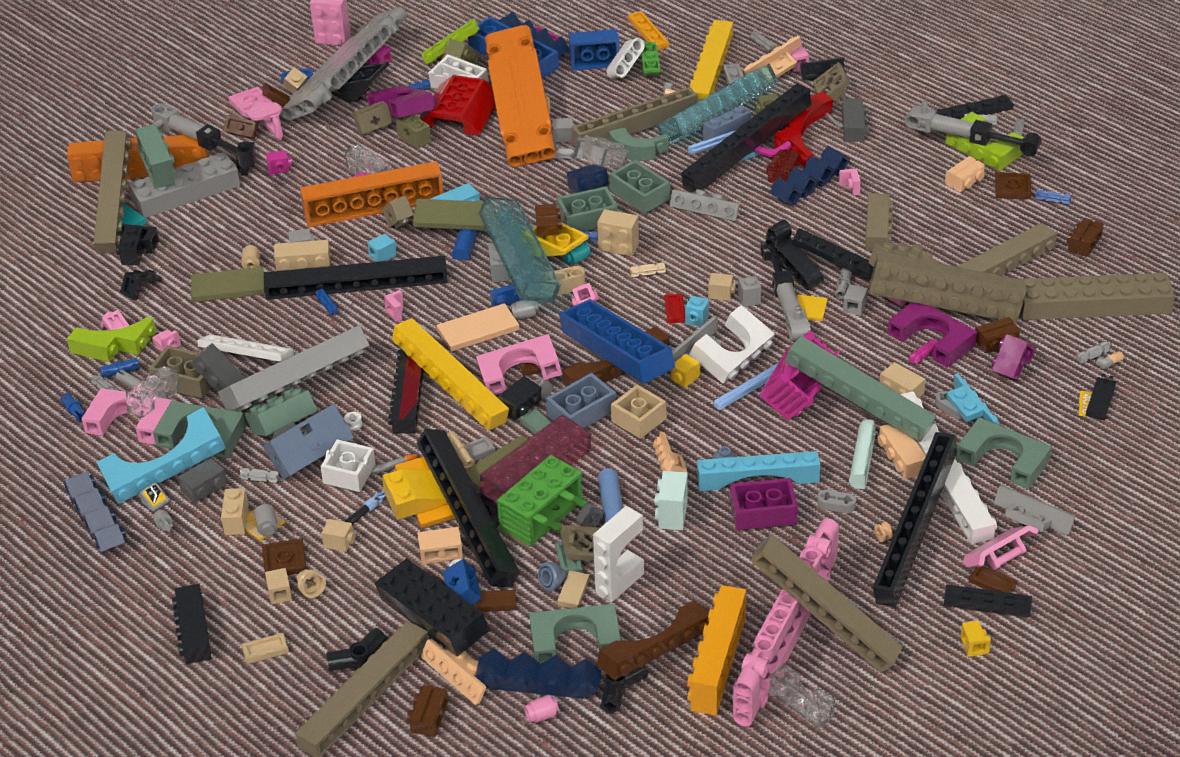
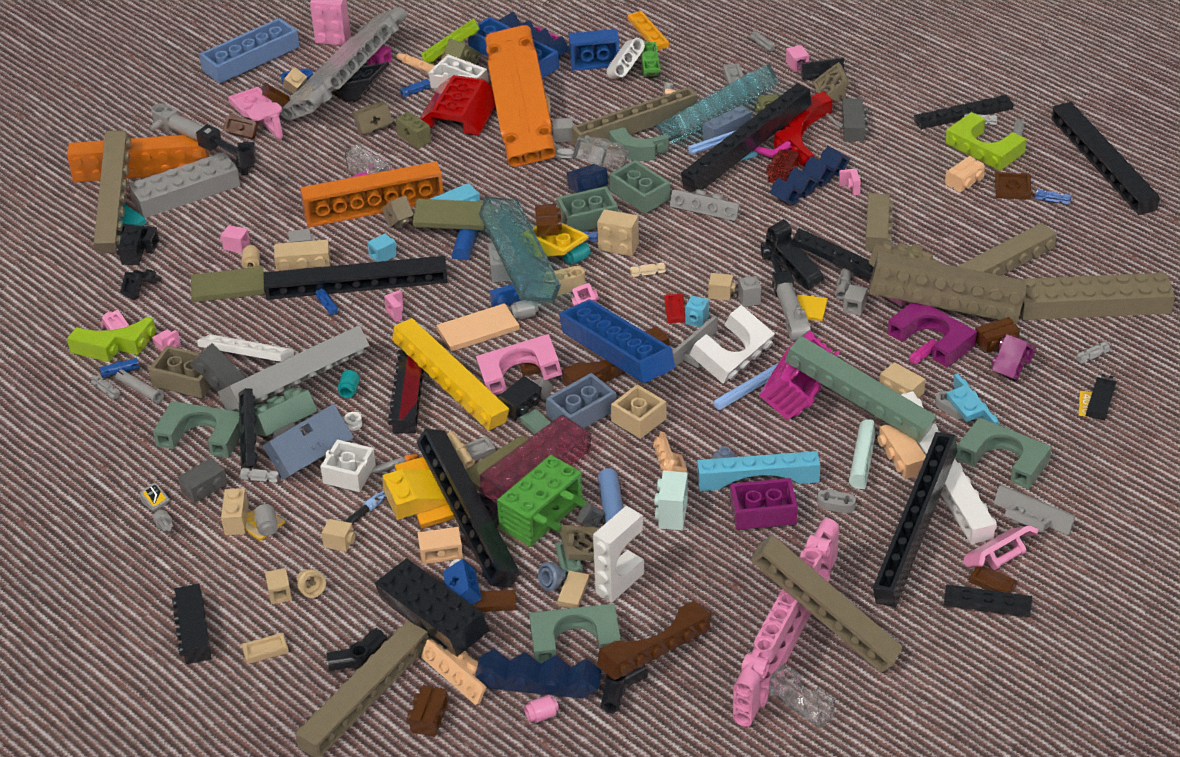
blue pin [60,393,86,422] -> none
brick [63,471,126,553] -> none
bright pink arch [82,388,172,445] -> none
medium azure arch [97,407,226,504] -> none
clear arch [126,366,180,418] -> none
sand green brick [135,124,176,189] -> none
reddish brown tile [262,538,307,577] -> none
dark pink brick [266,150,292,177] -> none
magenta arch [367,85,435,118] -> none
yellow brick [671,354,700,388] -> none
light orange brick [687,585,746,716] -> none
yellow brick [690,20,733,108] -> none
light nougat bracket [744,36,802,83] -> none
light nougat bush [874,522,893,542] -> none
piece [905,100,1042,157] -> none
yellow brick [960,621,991,657] -> none
reddish brown brick [1067,218,1104,257] -> none
light grey arm [1096,351,1124,369] -> none
none -> medium blue brick [199,18,300,84]
none -> bright pink brick [220,225,250,253]
none -> black plate [238,388,257,469]
none -> teal brick [337,370,360,398]
none -> light nougat piece [397,53,435,72]
none -> black brick [1051,102,1160,215]

